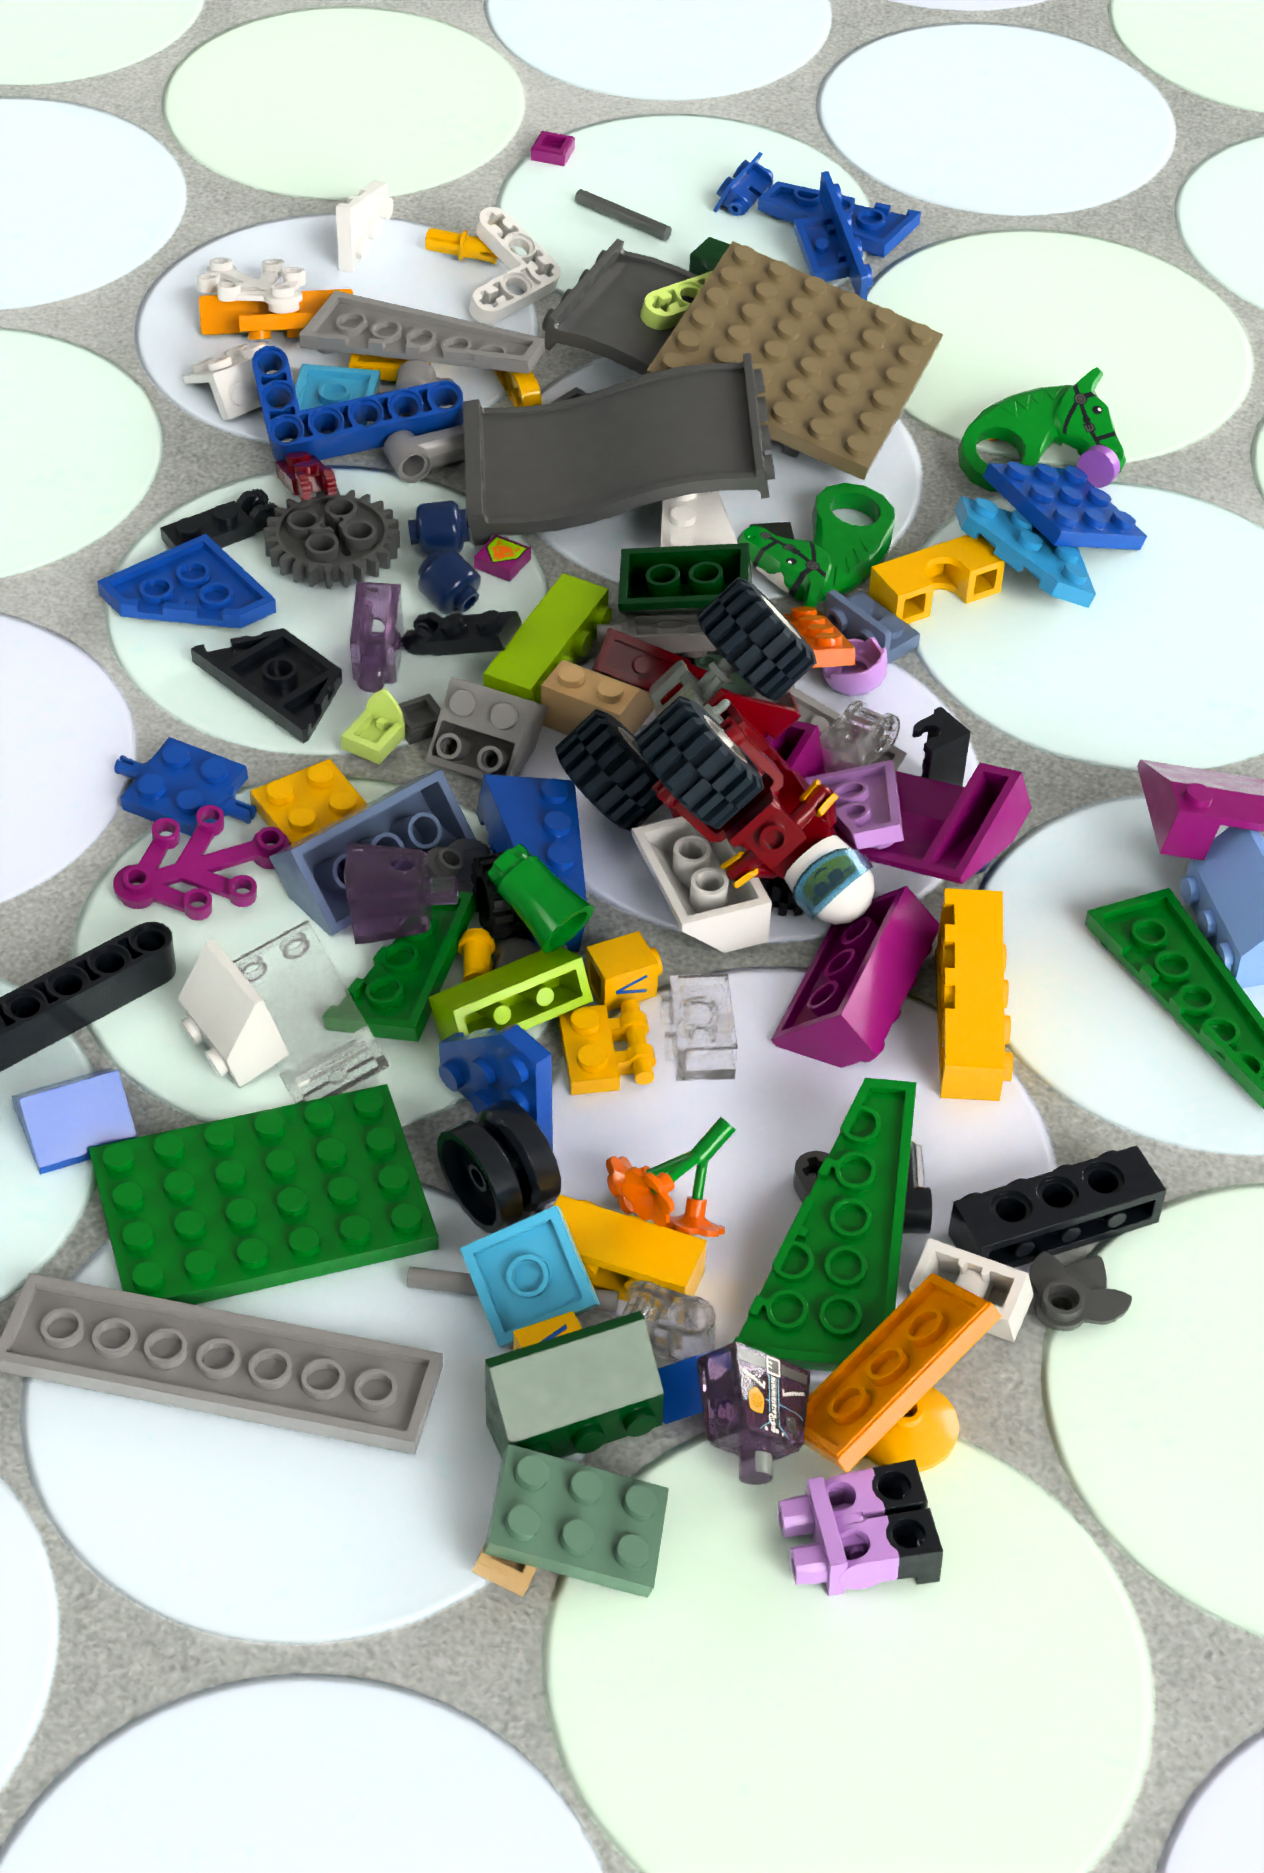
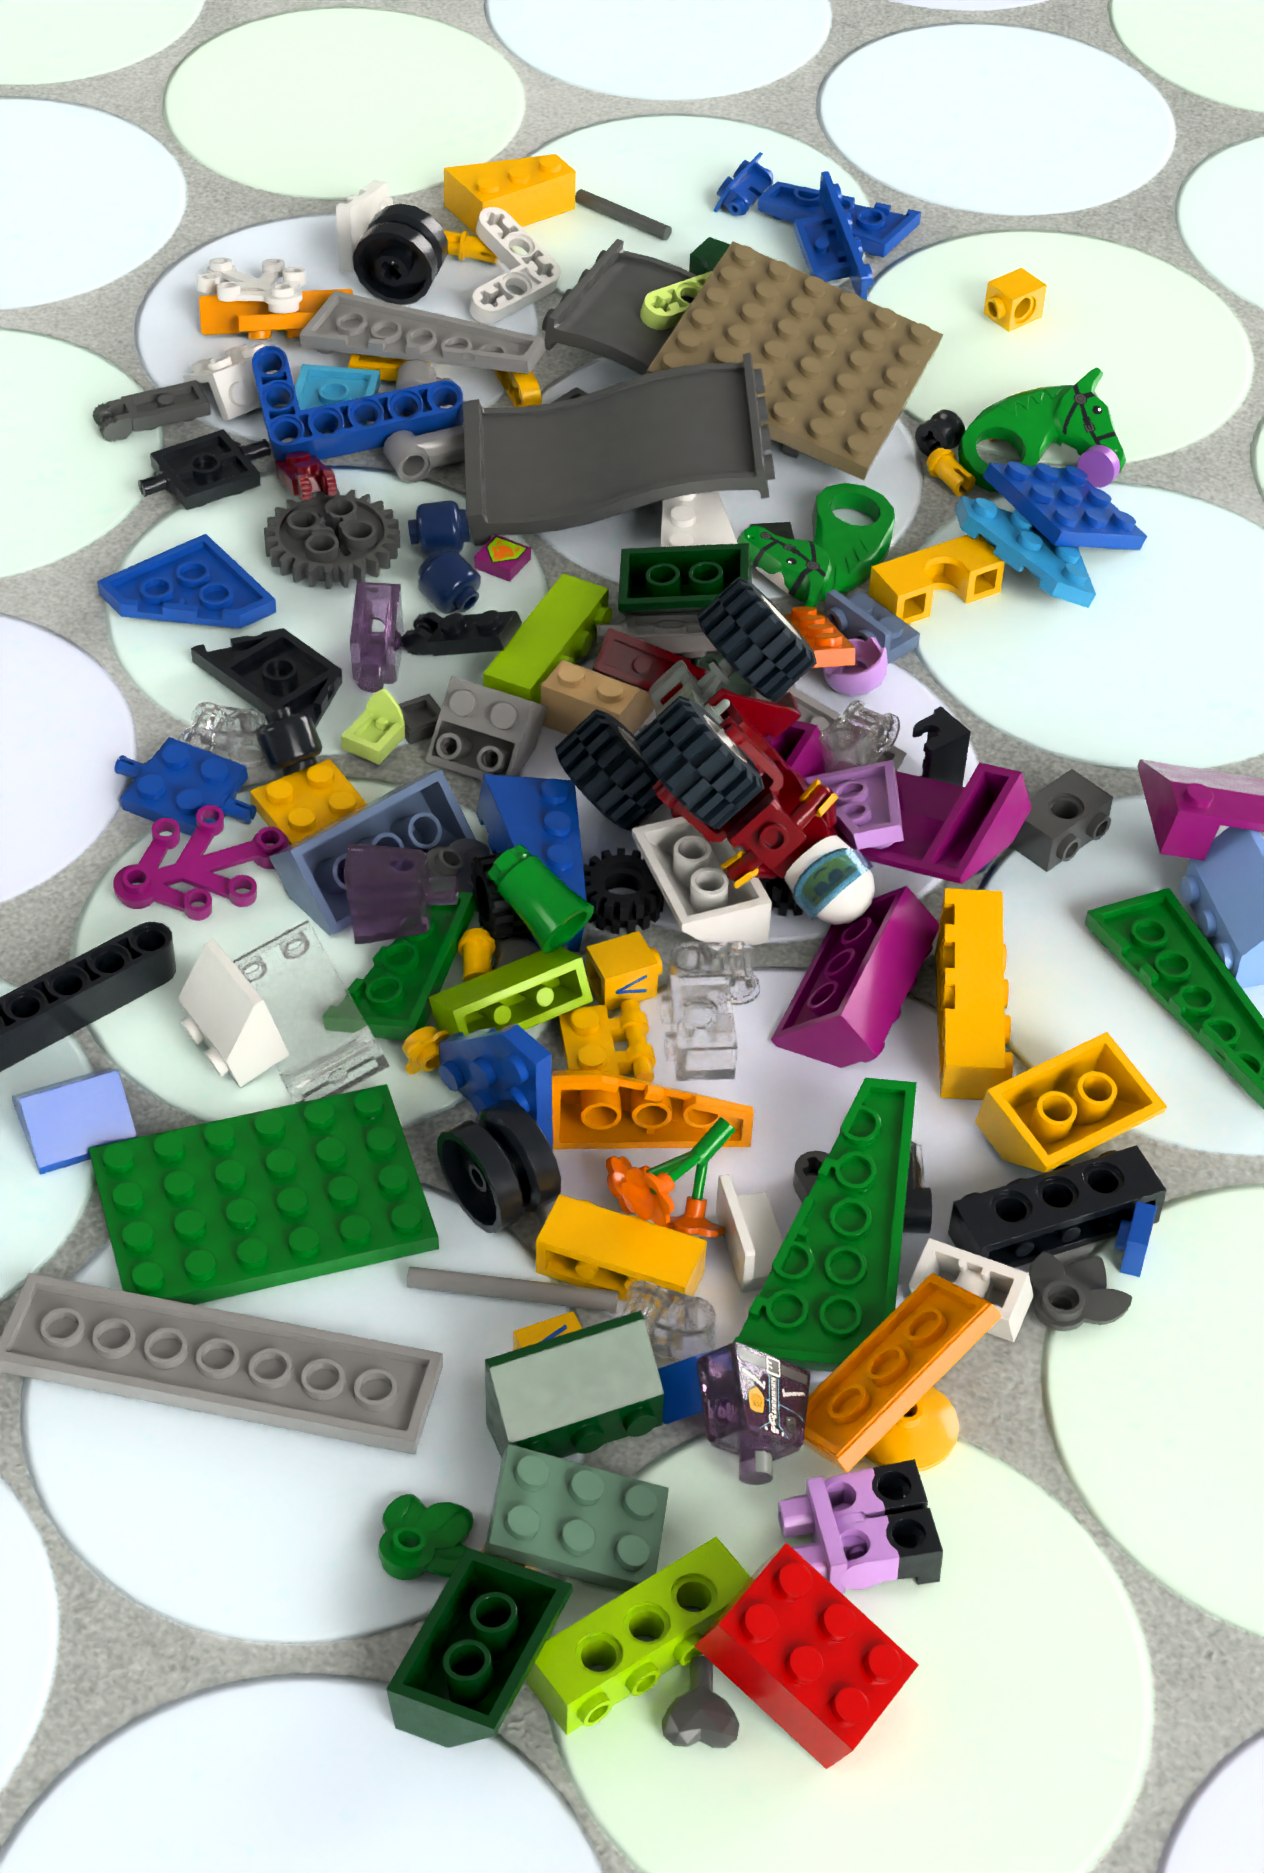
black hinge [160,488,278,549] -> none
medium azure plate [460,1205,600,1348] -> none
magenta tile [531,131,575,166] -> none
none -> dark grey hinge [92,380,211,442]
none -> black plate [138,429,271,510]
none -> clear piece [178,702,266,769]
none -> black head [256,706,323,776]
none -> black wheel [353,204,448,305]
none -> green plate [378,1494,473,1580]
none -> dark green slope [386,1547,573,1748]
none -> yellow plate [402,1026,451,1074]
none -> yellow wedge [444,154,576,235]
none -> lime brick [526,1536,751,1735]
none -> light orange wedge [552,1069,754,1149]
none -> black tyre [583,848,664,934]
none -> dark grey rock [662,1656,740,1748]
none -> clear piece [666,941,761,1006]
none -> red brick [694,1542,919,1769]
none -> white panel [716,1174,783,1293]
none -> black wheel [915,409,966,457]
none -> yellow pin [926,448,976,497]
none -> yellow slope [975,1032,1167,1173]
none -> yellow brick [983,267,1047,332]
none -> dark grey brick [1009,769,1113,872]
none -> blue plate [1114,1201,1157,1277]

